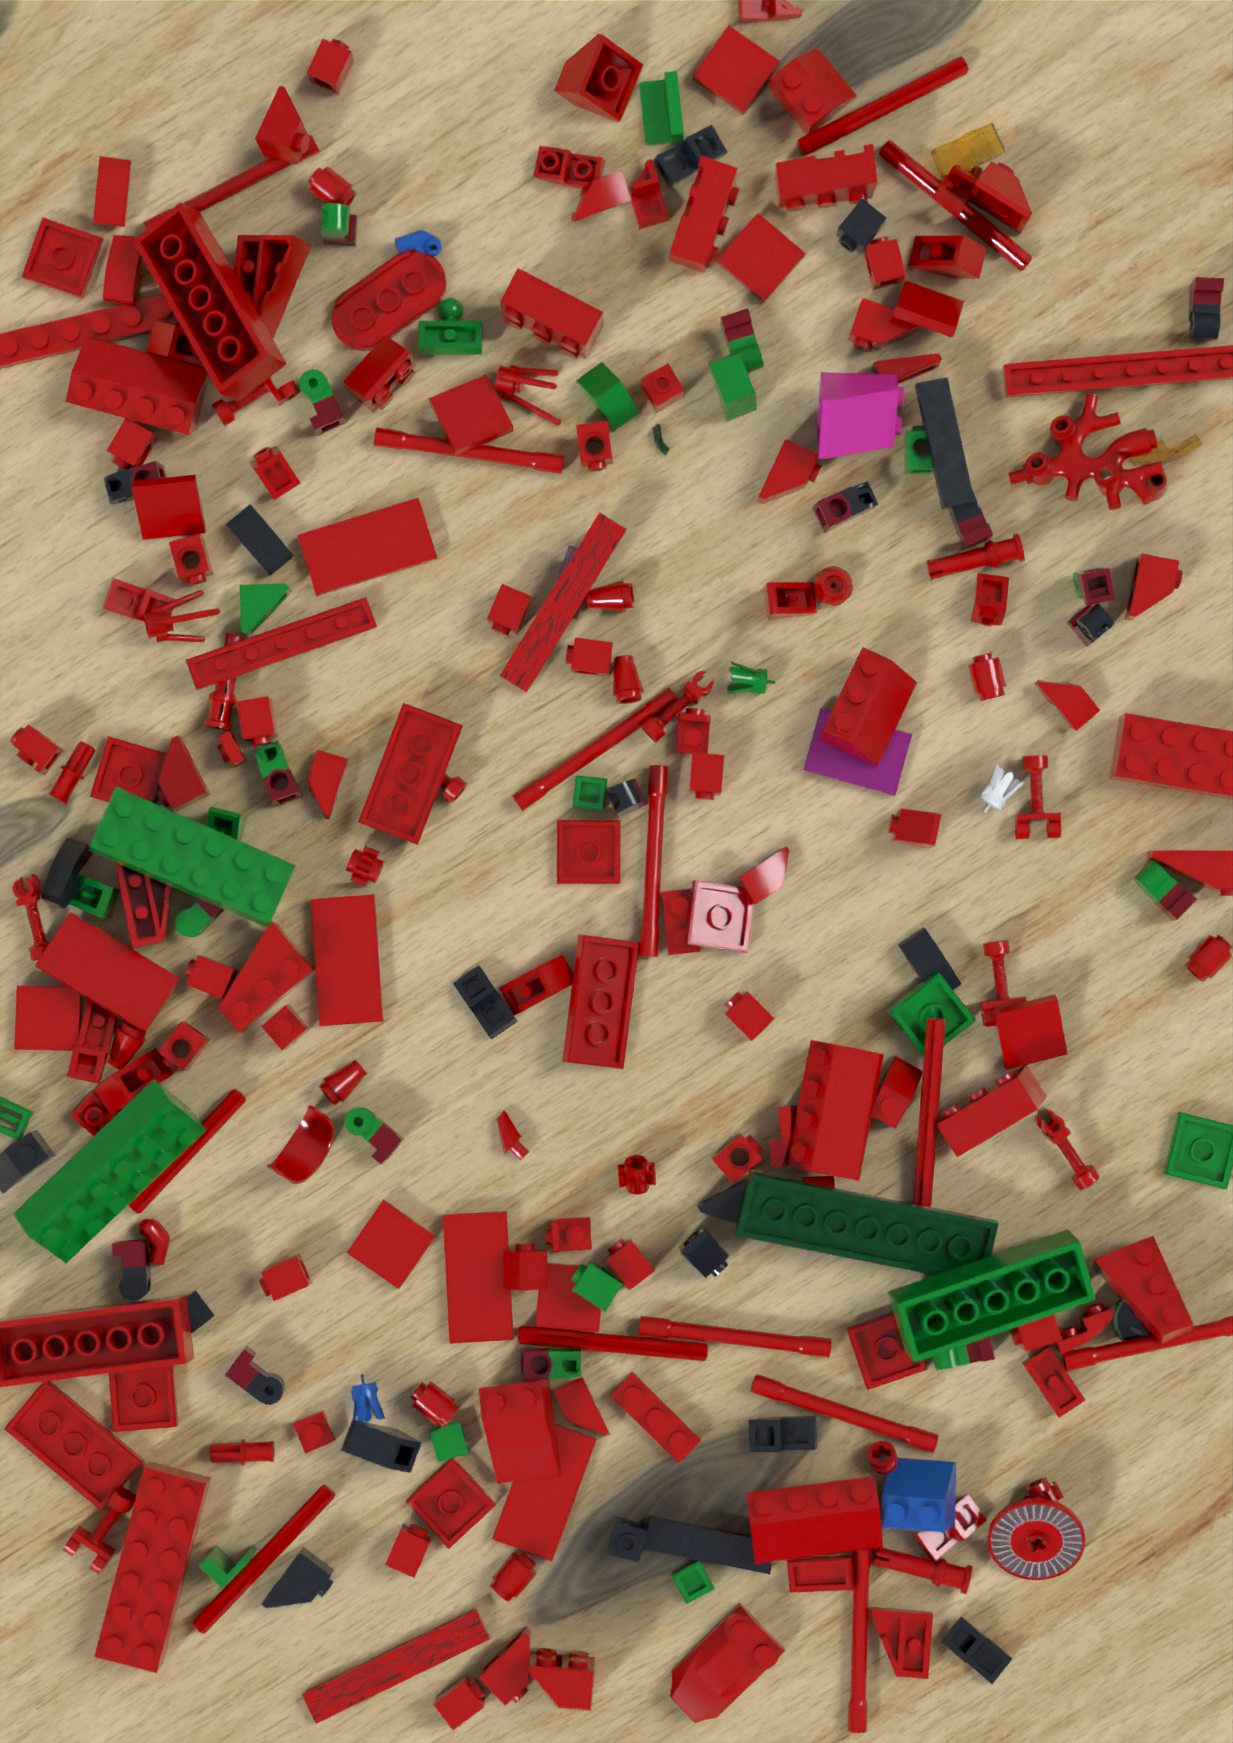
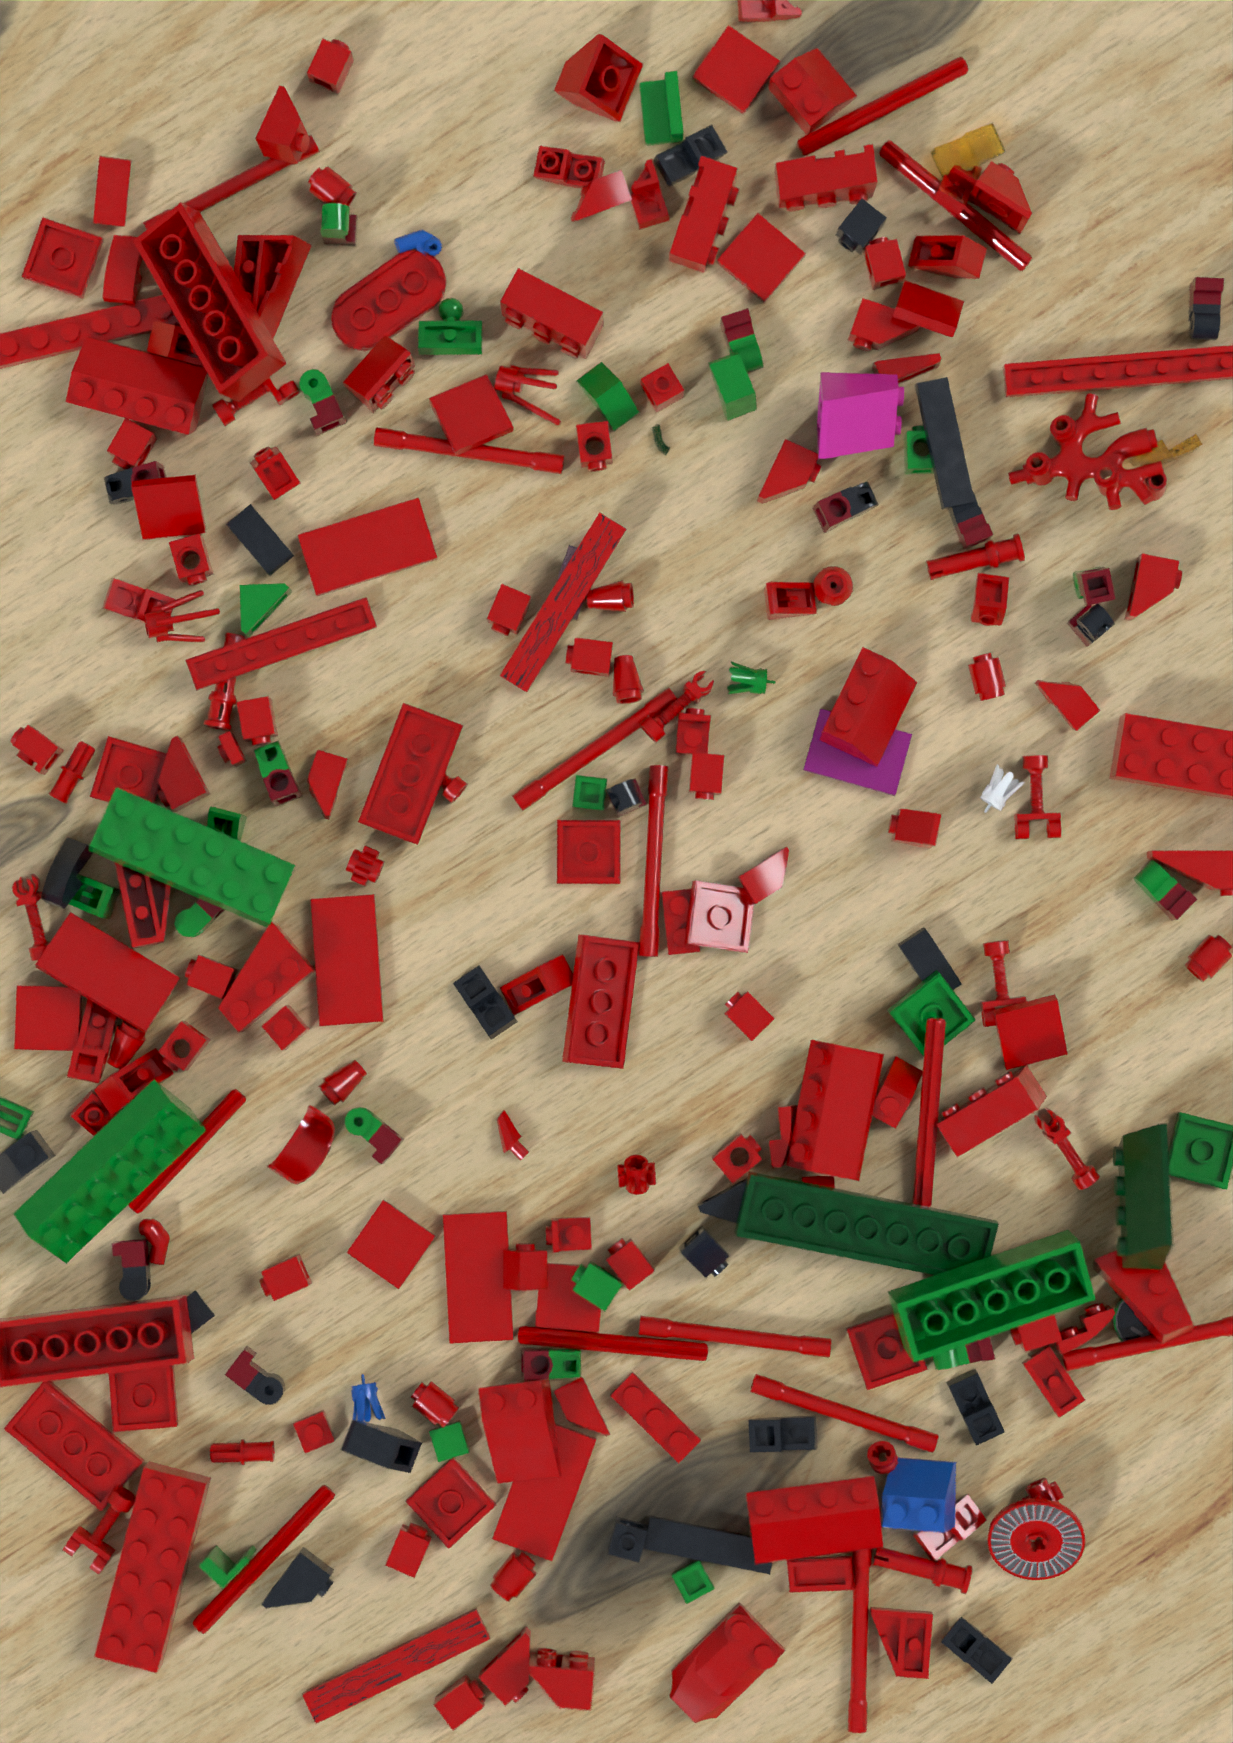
none -> black slope [946,1369,1005,1446]
none -> dark green slope [1113,1124,1173,1269]

